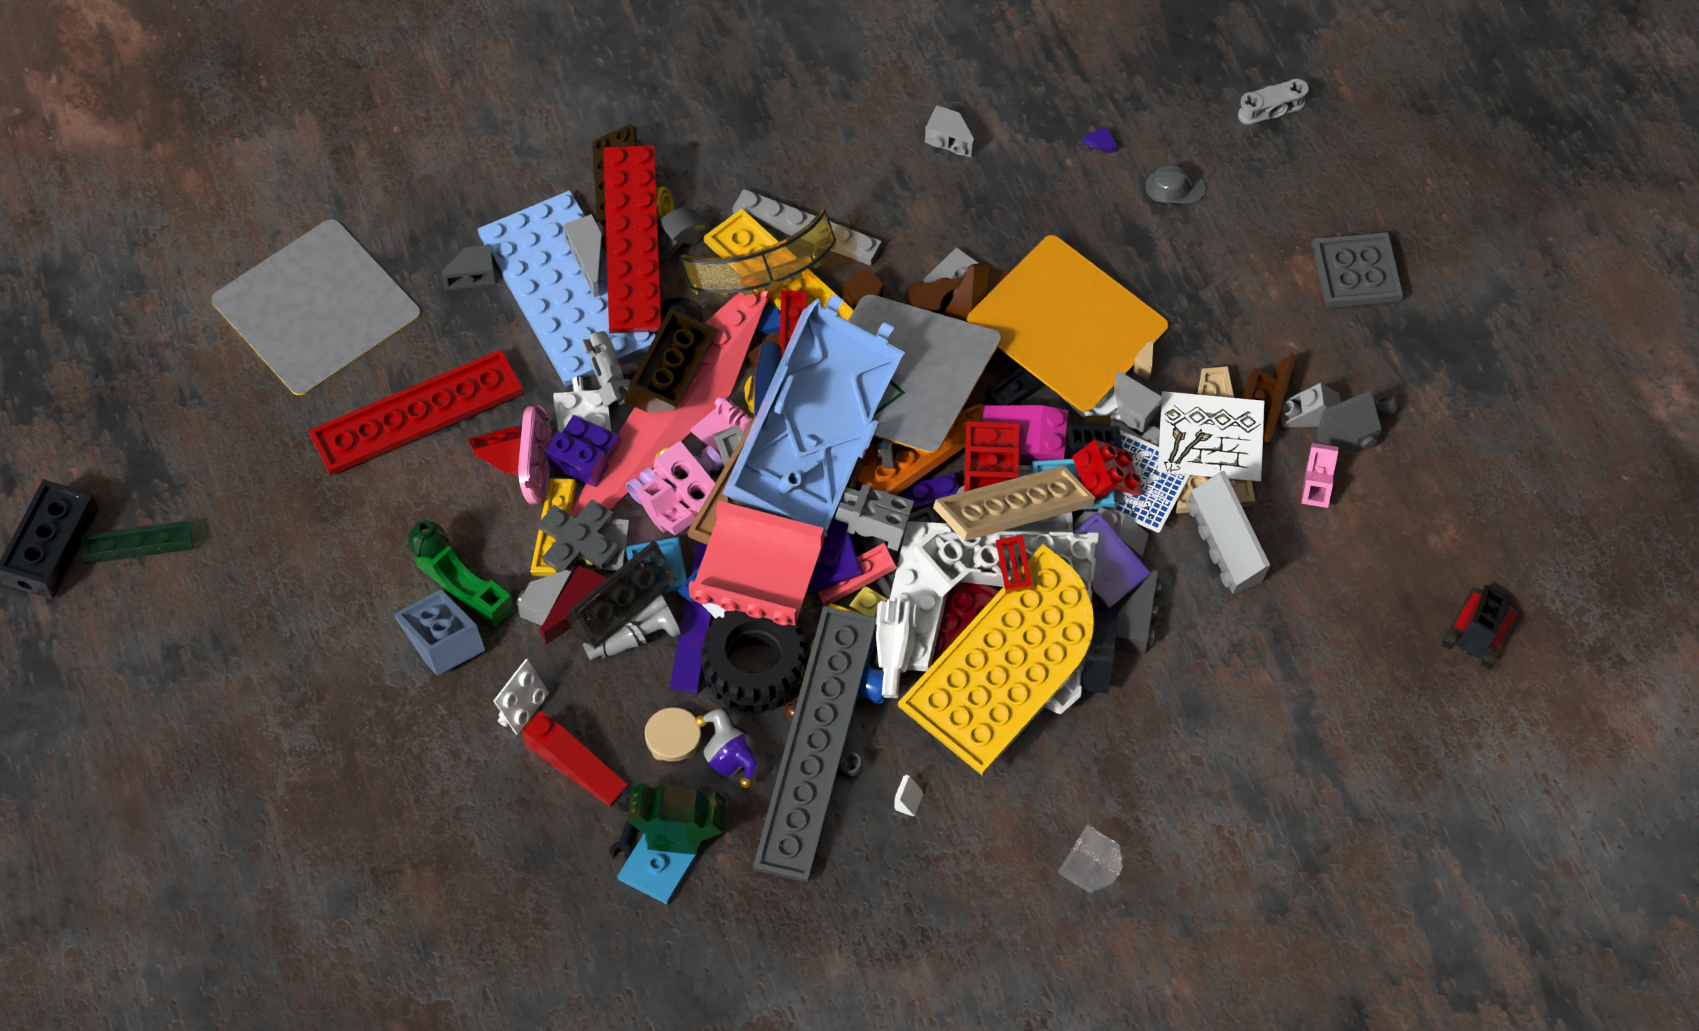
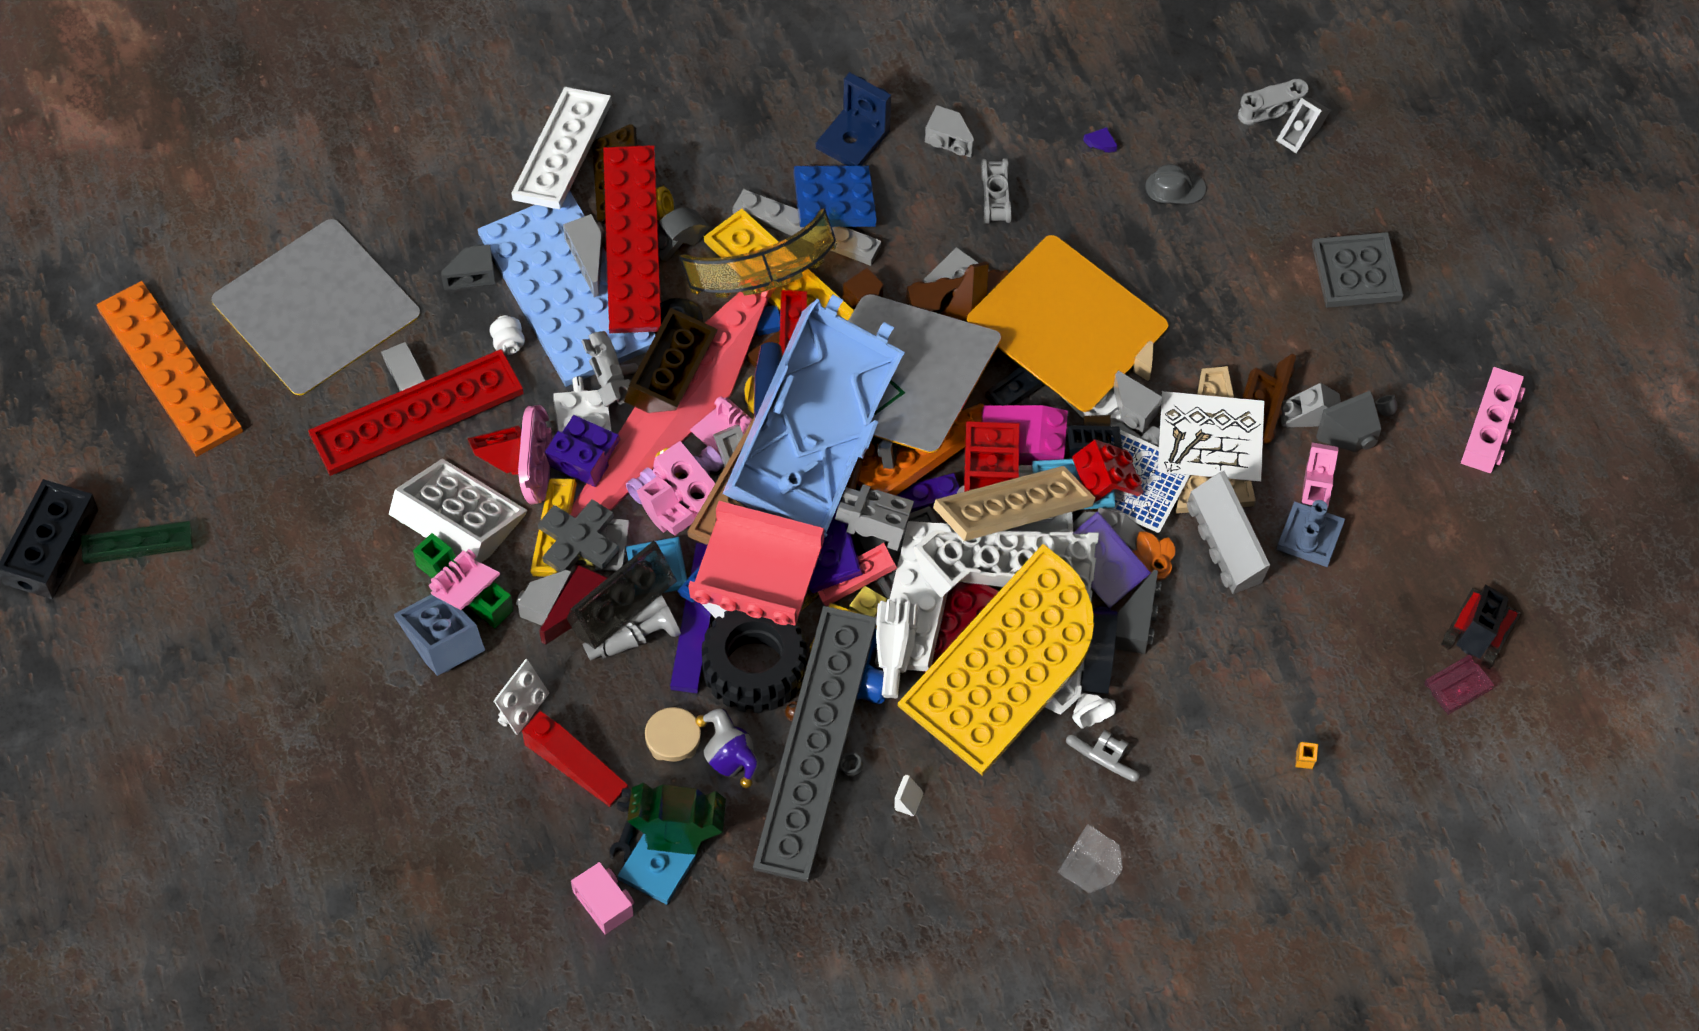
dark green piece [408,520,449,558] -> none
red tile [996,535,1033,594] -> none
none -> orange plate [96,281,243,457]
none -> light grey slope [381,342,425,391]
none -> white slope [389,458,527,563]
none -> bright pink hinge [429,549,500,610]
none -> white piece [490,315,525,355]
none -> white plate [511,87,612,209]
none -> bright pink brick [571,862,634,935]
none -> blue plate [793,166,877,227]
none -> dark blue bracket [816,72,891,166]
none -> light grey piece [982,158,1011,224]
none -> light grey piece [1066,730,1140,782]
none -> white piece [1072,693,1116,729]
none -> orange plate [1132,531,1175,580]
none -> light grey slope [1276,97,1331,153]
none -> sand blue plate [1276,500,1345,567]
none -> light orange piece [1295,742,1318,769]
none -> clear pink plate [1424,655,1494,715]
none -> bright pink brick [1460,367,1525,473]

